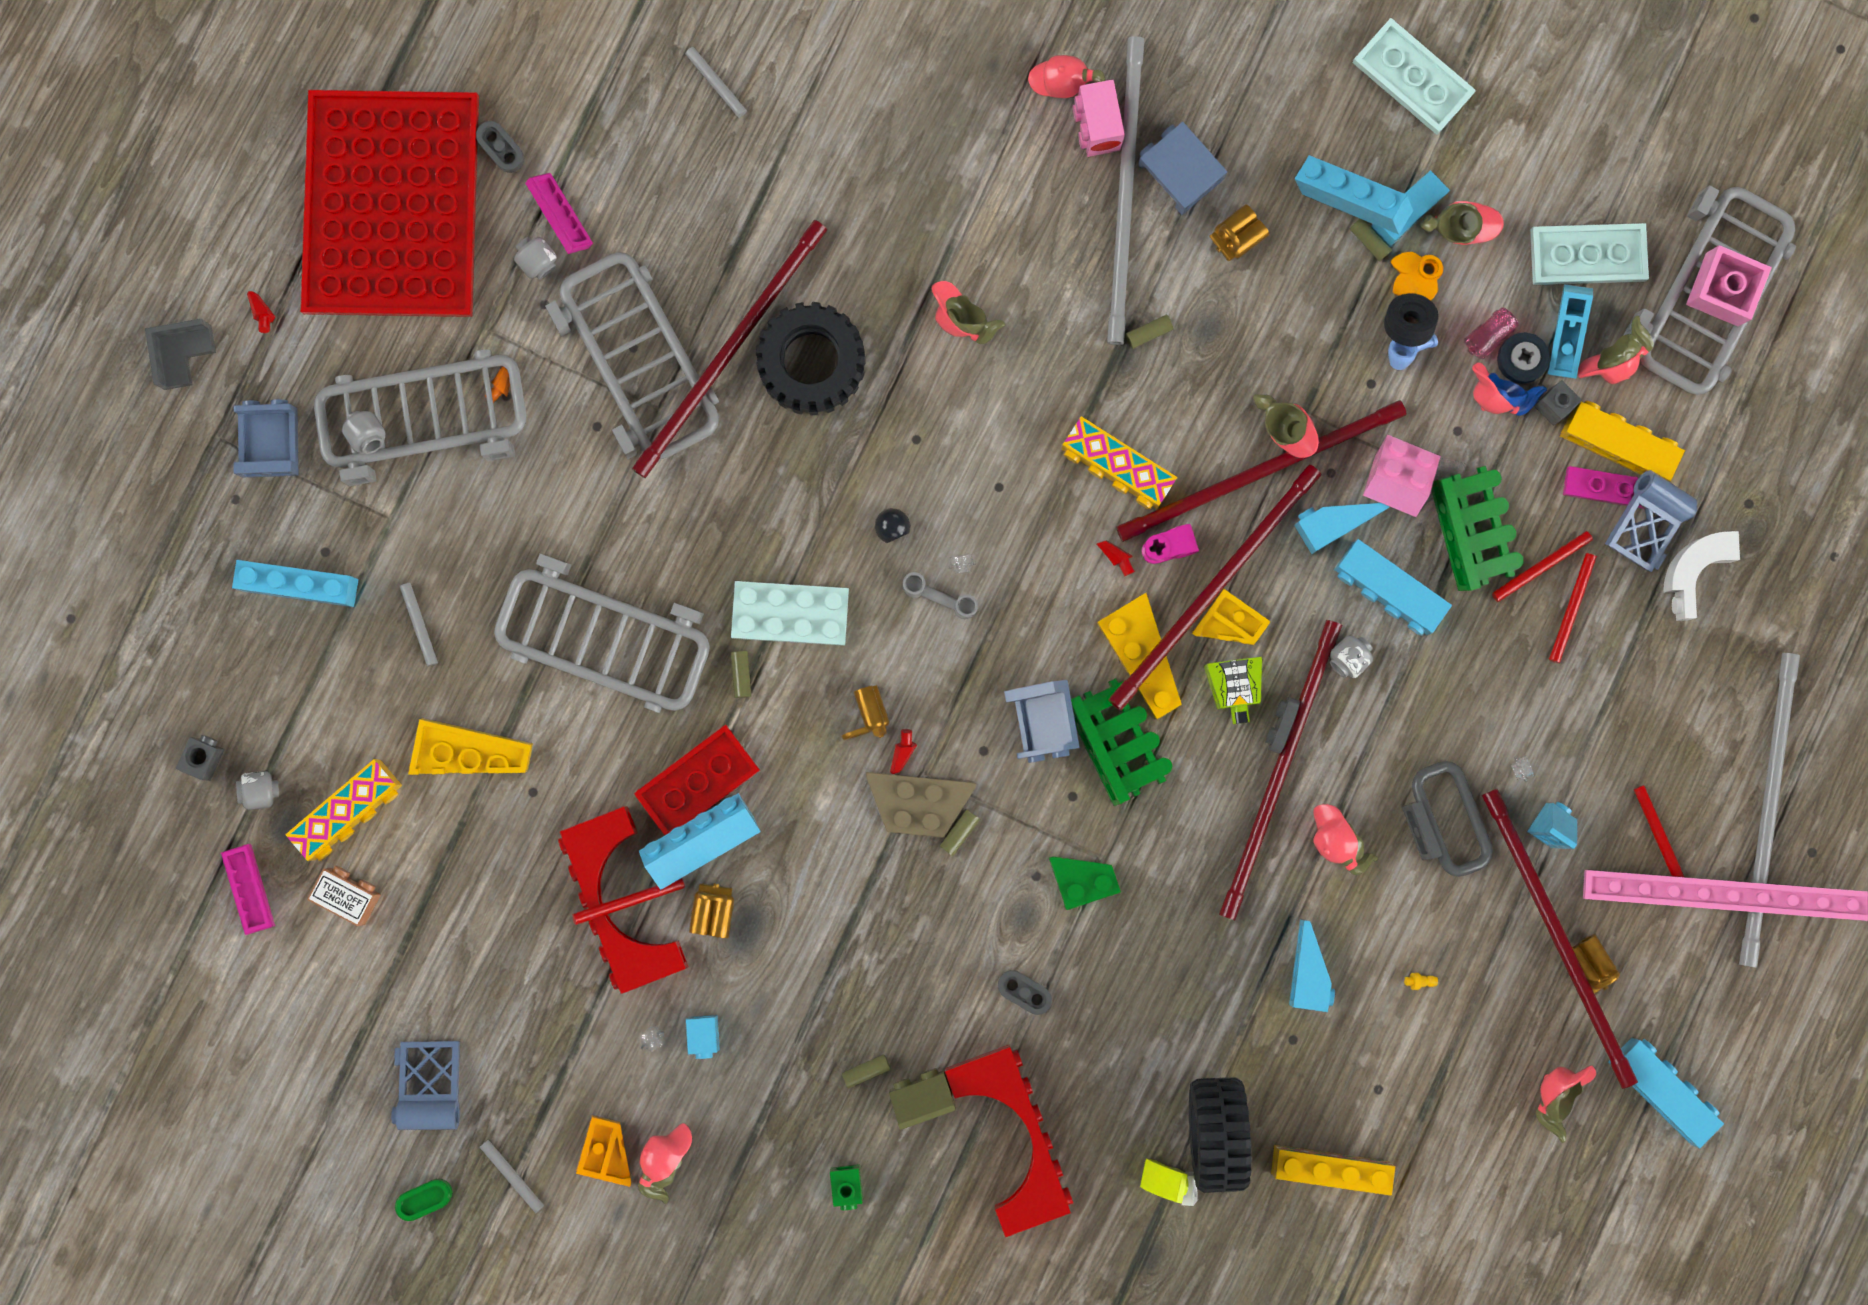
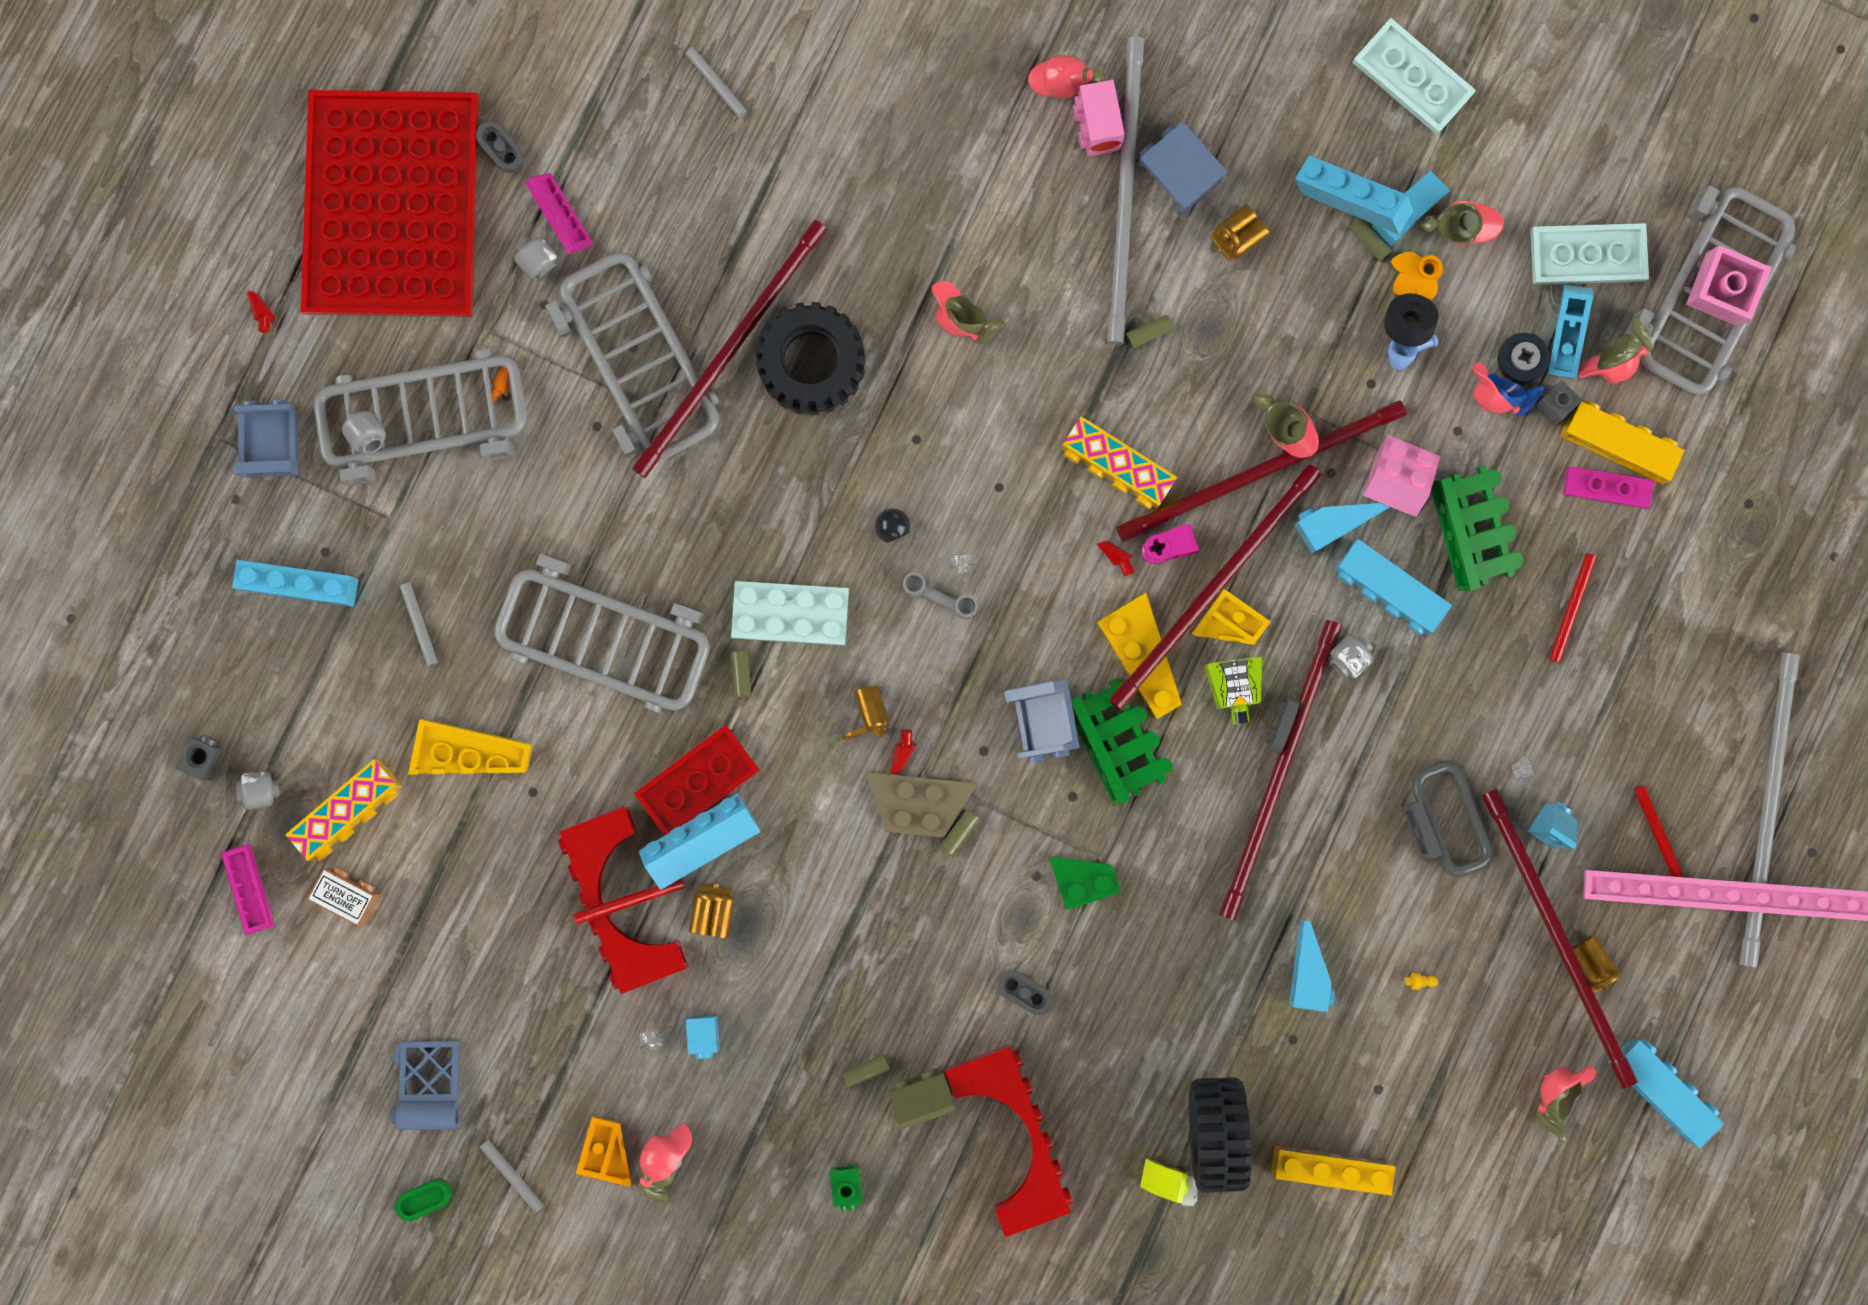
dark grey panel [145,319,216,390] -> none
coral hair [1313,804,1378,875] -> none
clear pink piece [1464,307,1519,359] -> none
red bar [1492,531,1593,602] -> none
sand blue piece [1605,470,1697,572] -> none
white arch [1664,531,1740,621] -> none

